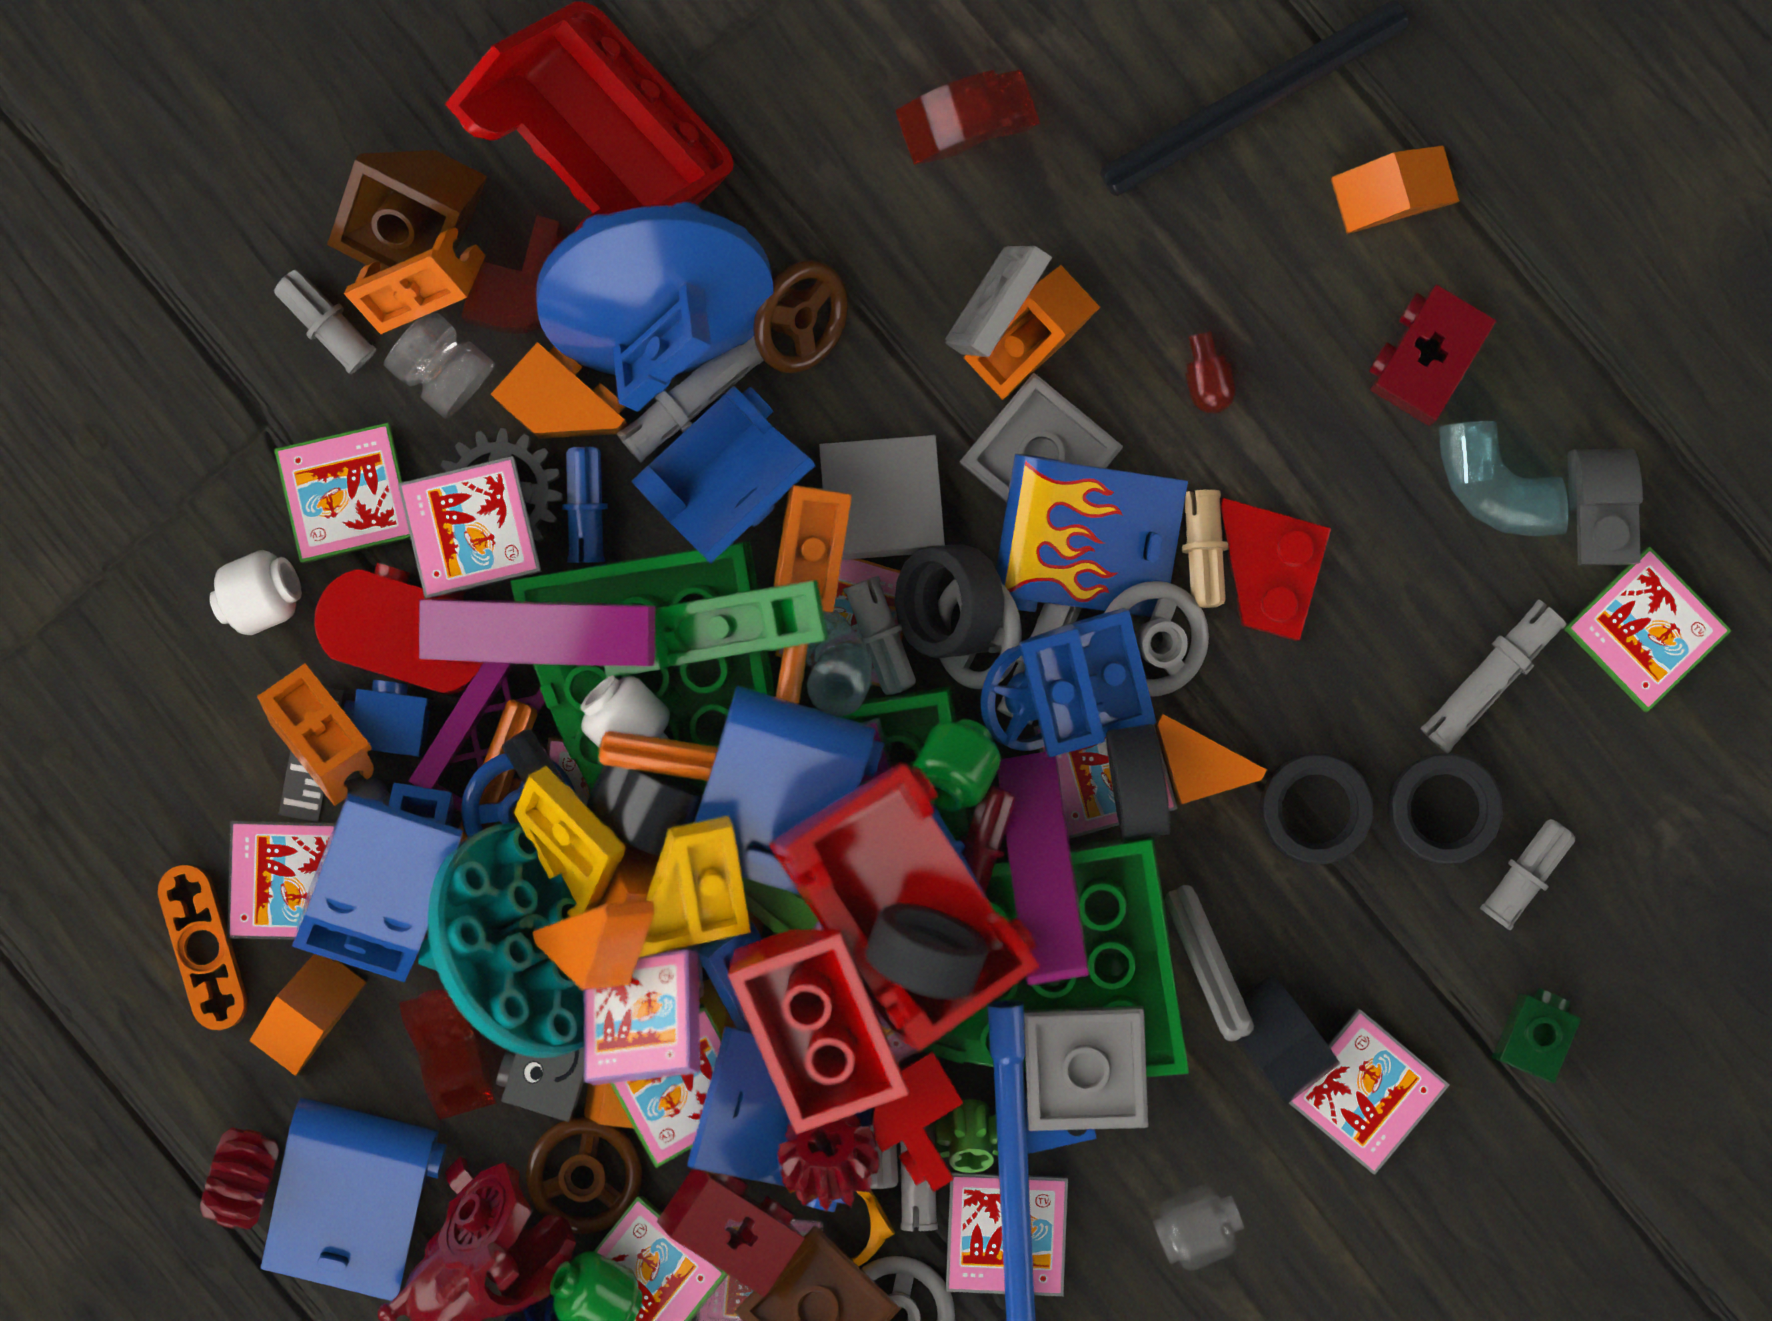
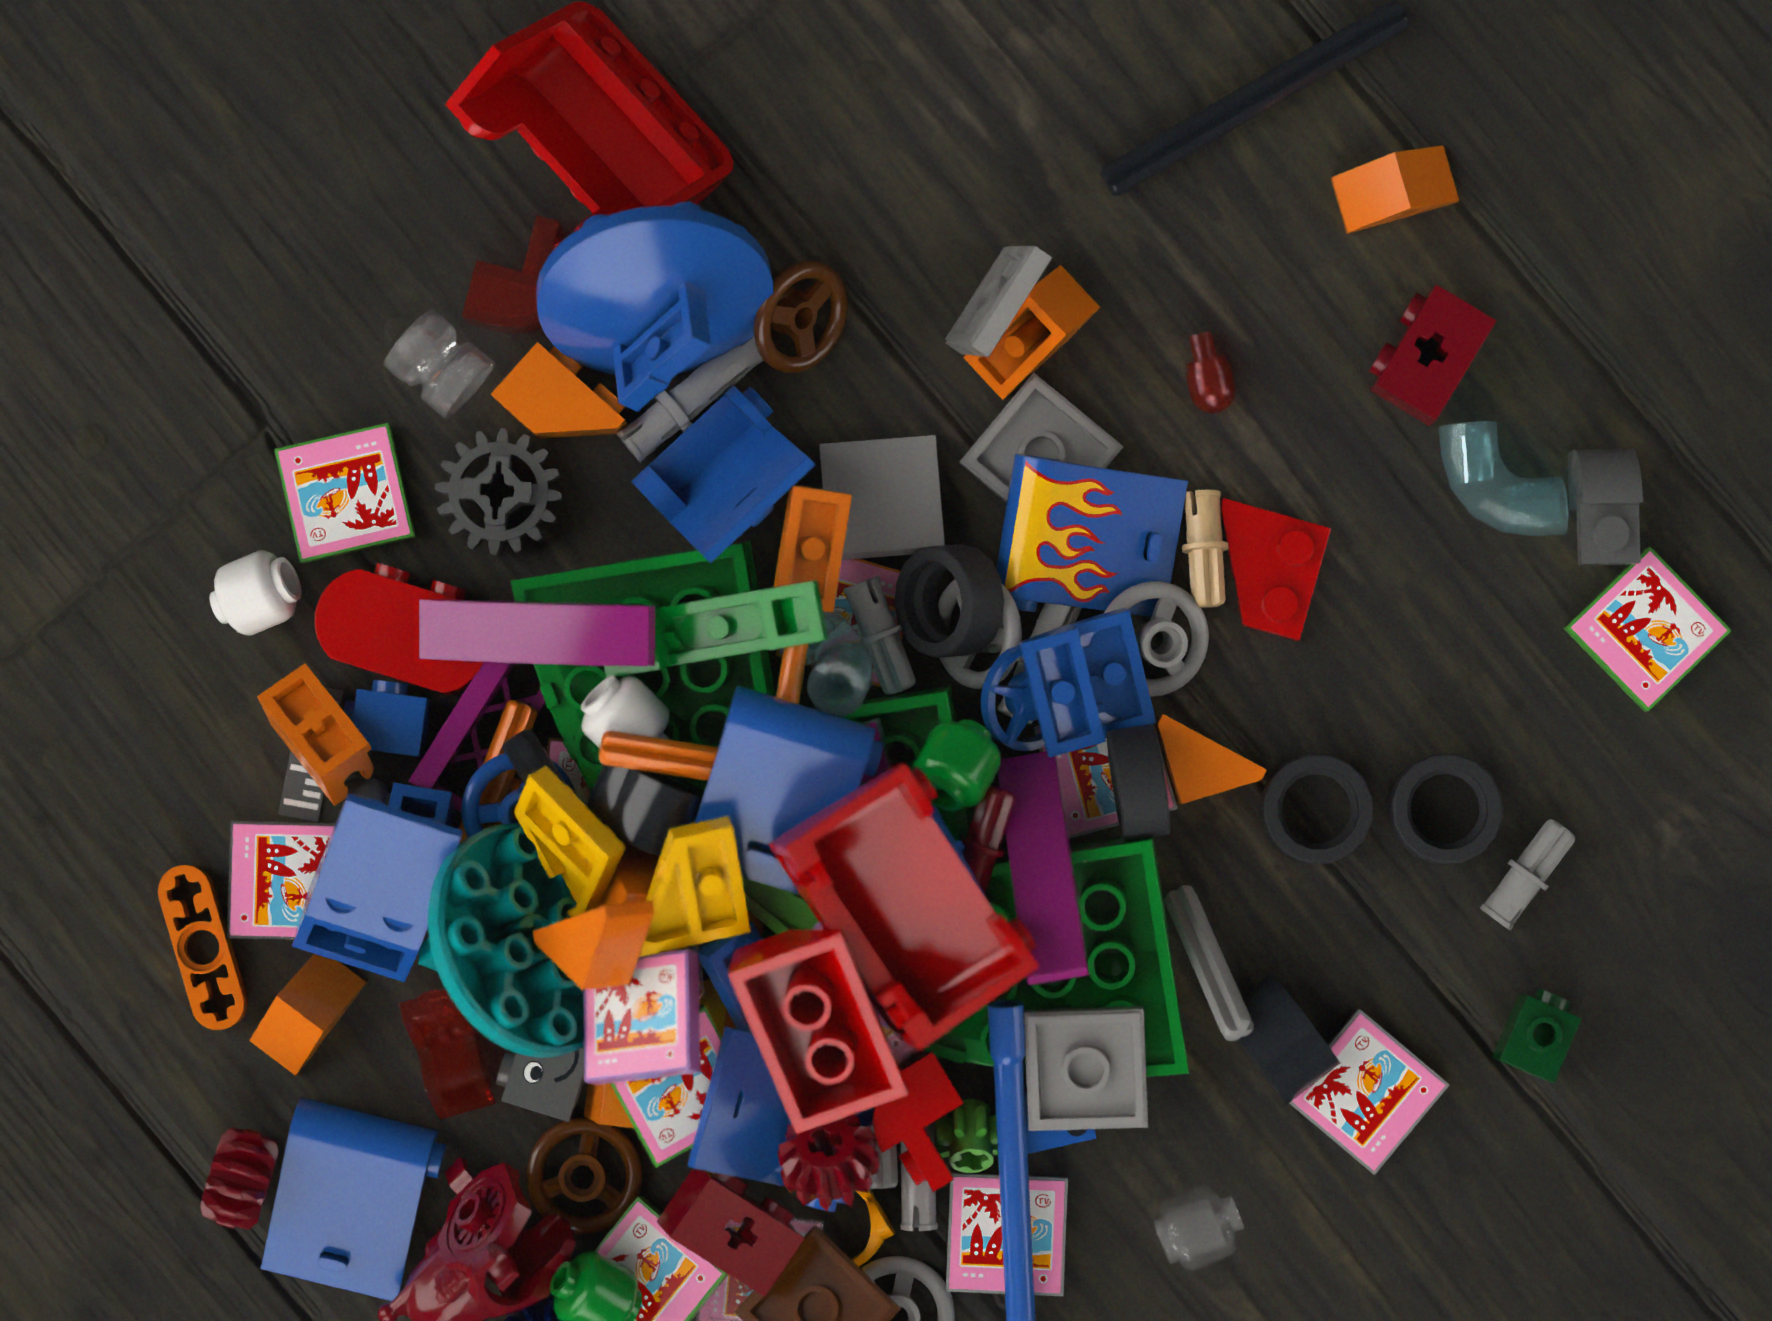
light grey axle [274,269,377,374] -> none
reddish brown slope [327,150,487,271] -> none
orange hinge [344,228,486,334] -> none
tile [398,456,542,599] -> none
blue axle [562,447,608,563] -> none
black tyre [865,903,989,999] -> none
clear red brick [895,69,1040,165] -> none
light grey pin [1420,599,1567,754] -> none

